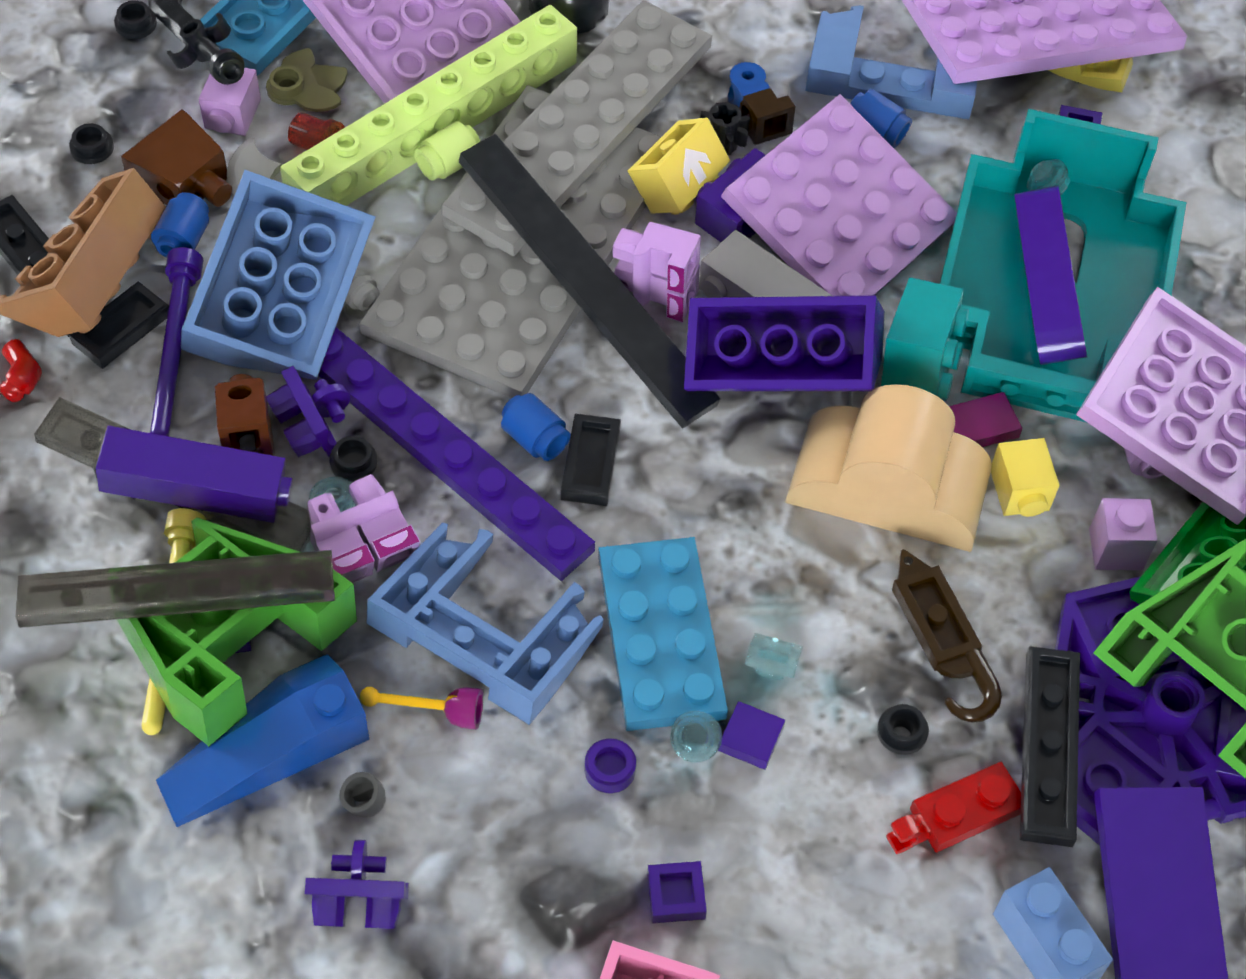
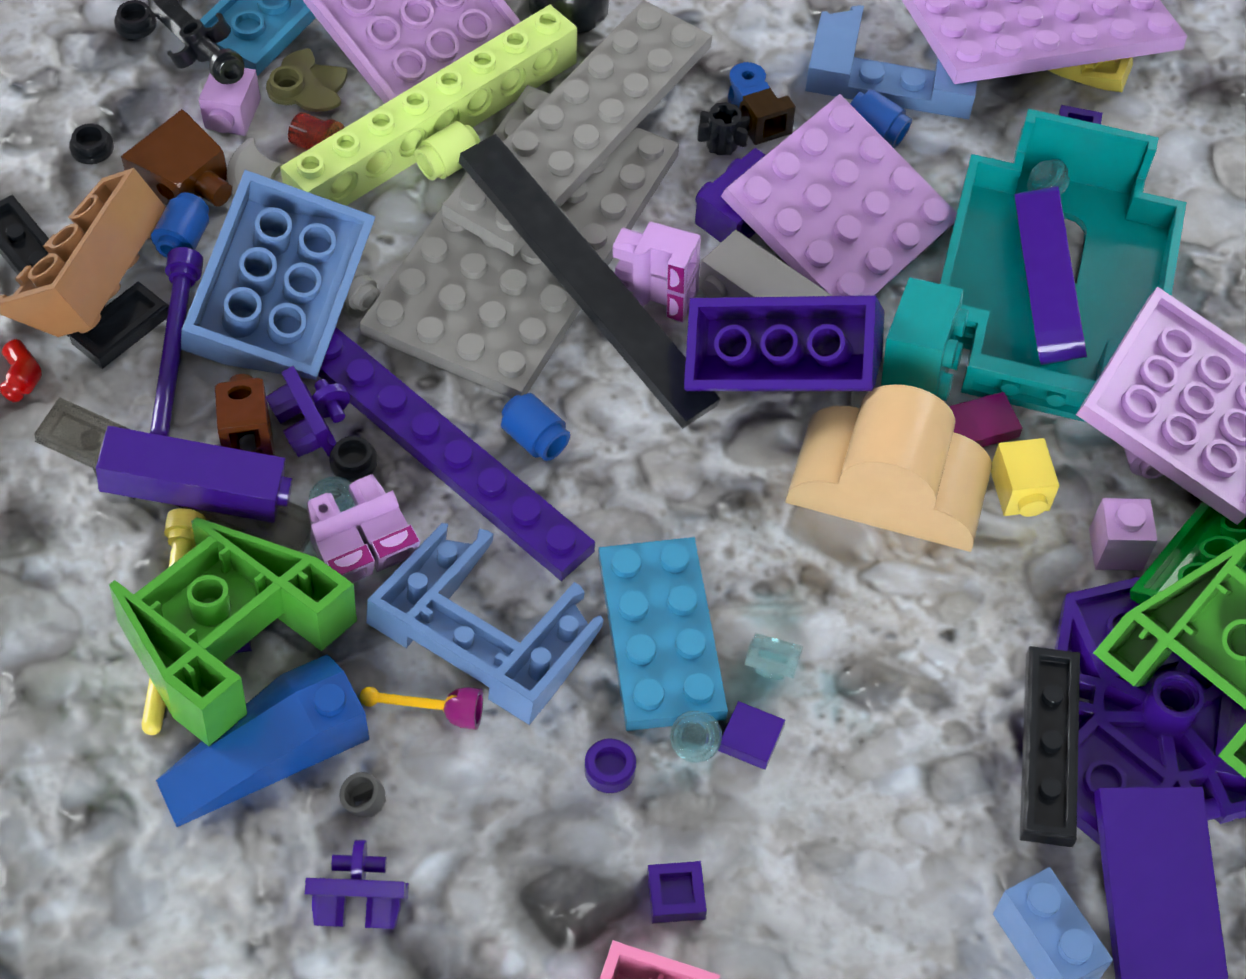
clear smoke tile [15,550,335,628] -> none
black tile [560,413,621,506] -> none
light yellow brick [628,118,730,215] -> none
black plate [877,704,929,755] -> none
red plate [886,761,1021,854] -> none
dark brown plate [892,549,1002,723] -> none

